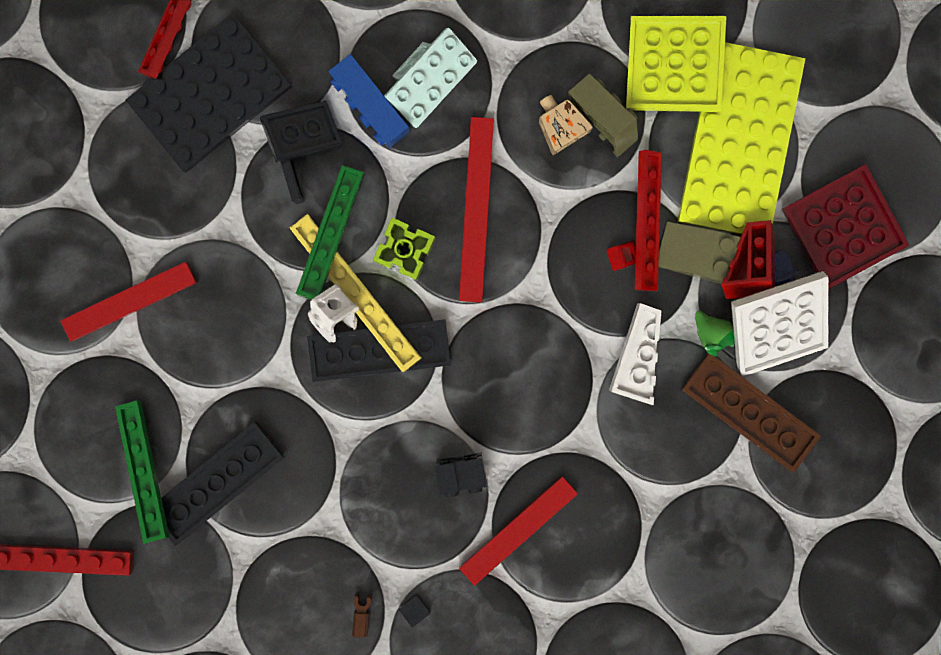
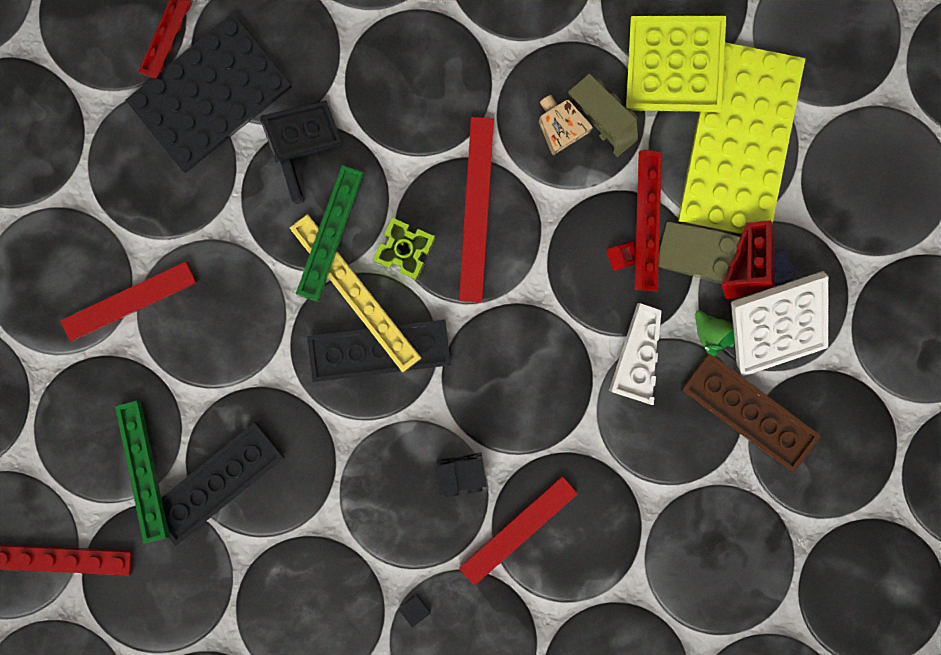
white piece [308,284,359,342] -> none
blue brick [329,54,410,149] -> none
reddish brown bar [352,594,372,638] -> none
light aqua bracket [385,28,477,128] -> none
dark red plate [782,164,910,289] -> none

